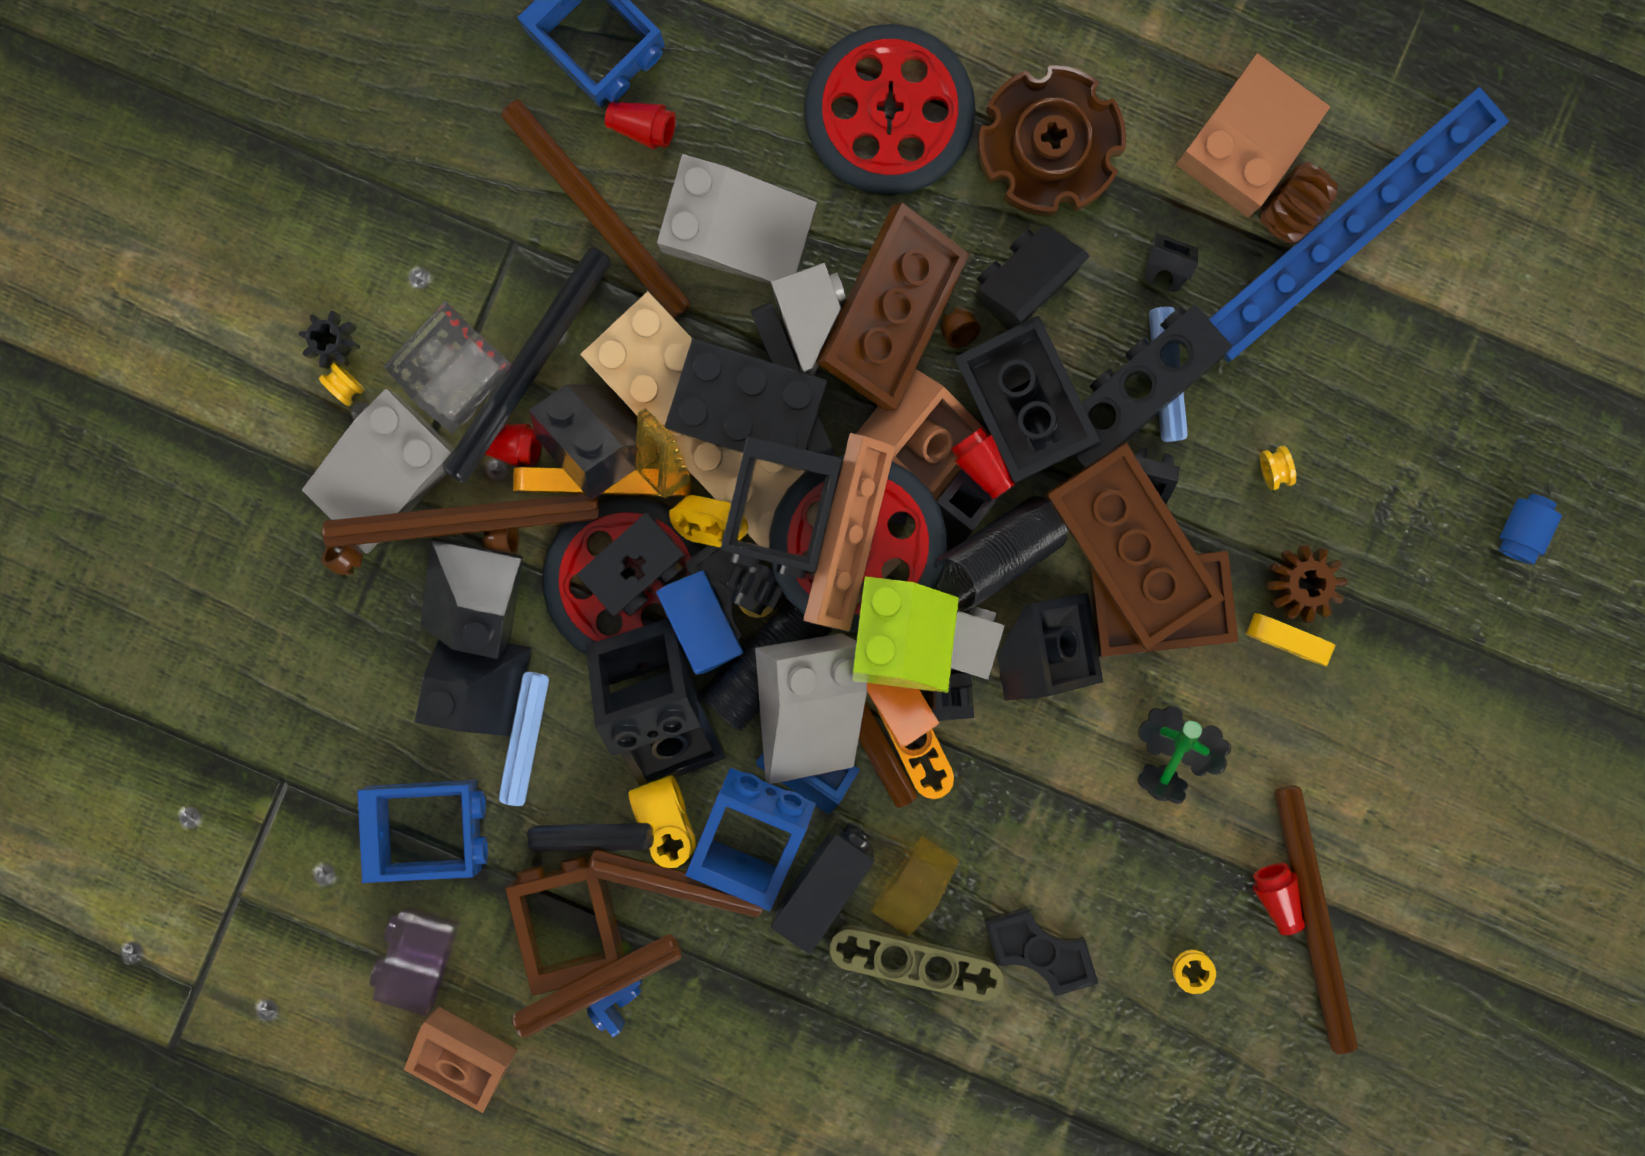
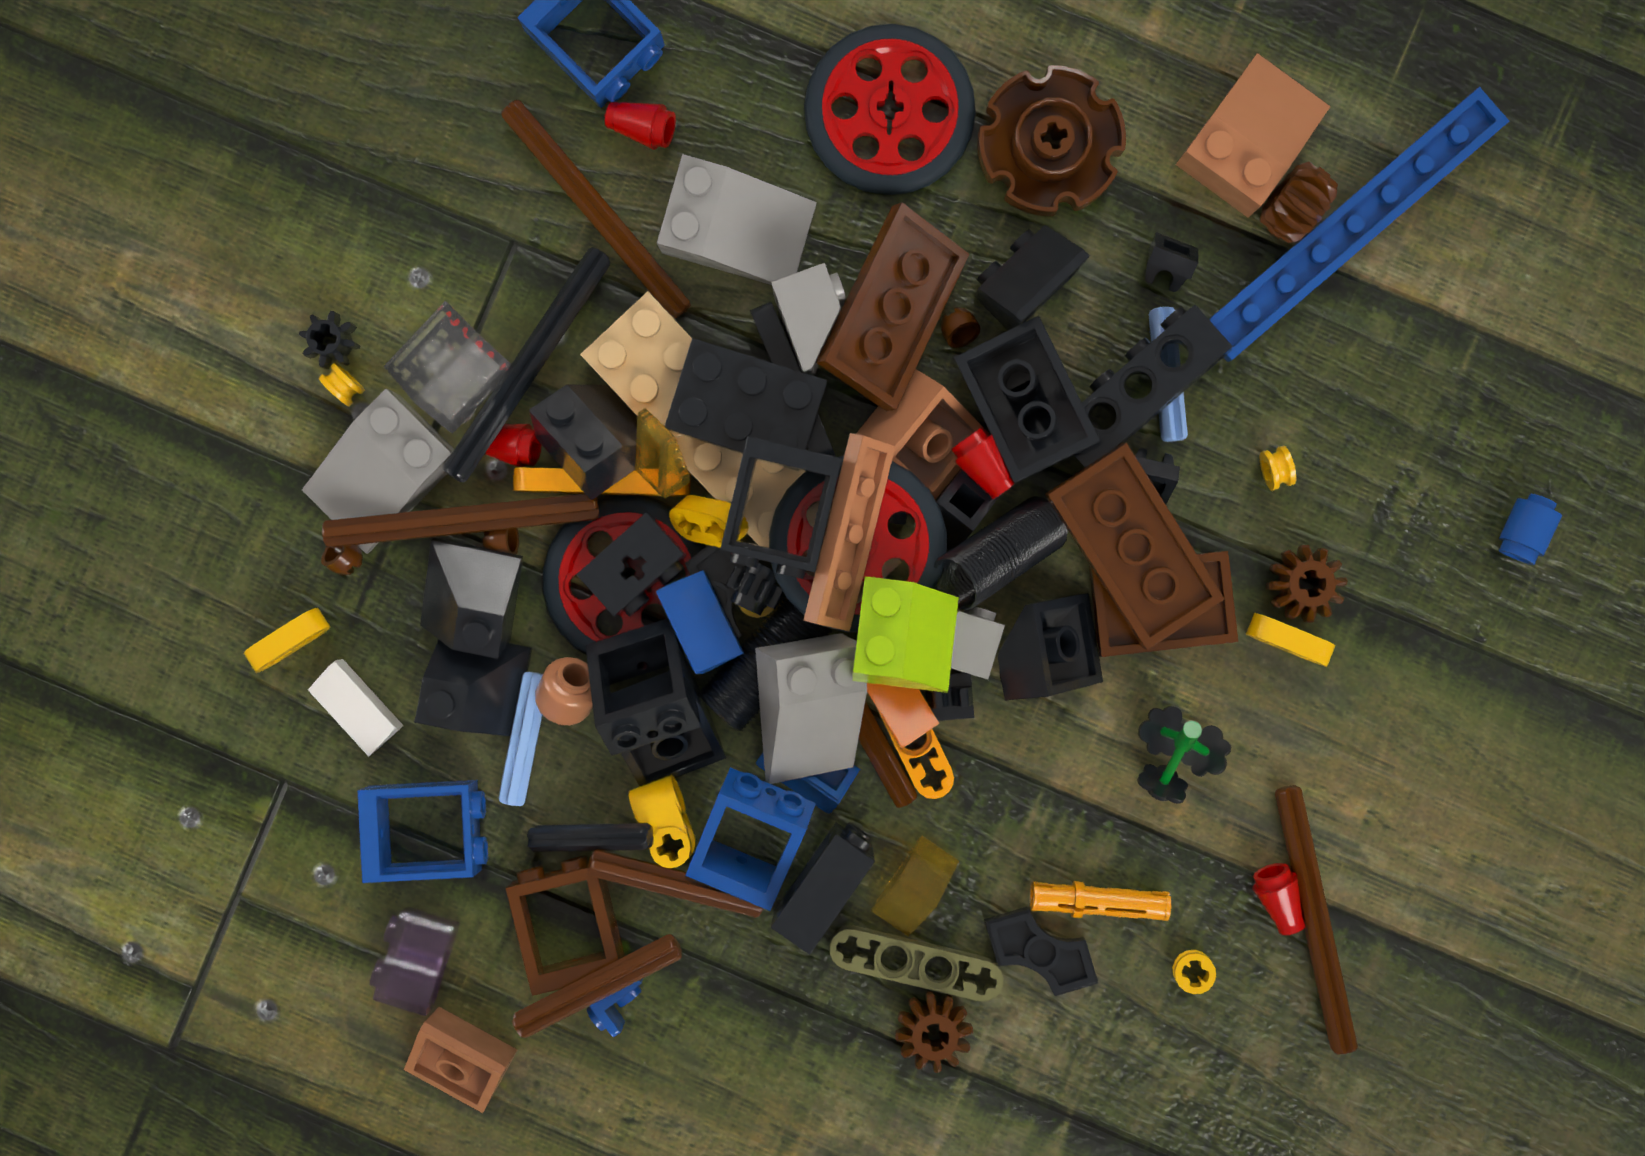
none -> yellow beam [244,607,330,673]
none -> white slope [308,659,404,757]
none -> nougat head [535,657,593,726]
none -> reddish brown gear [895,991,973,1073]
none -> light orange pin [1030,881,1171,921]

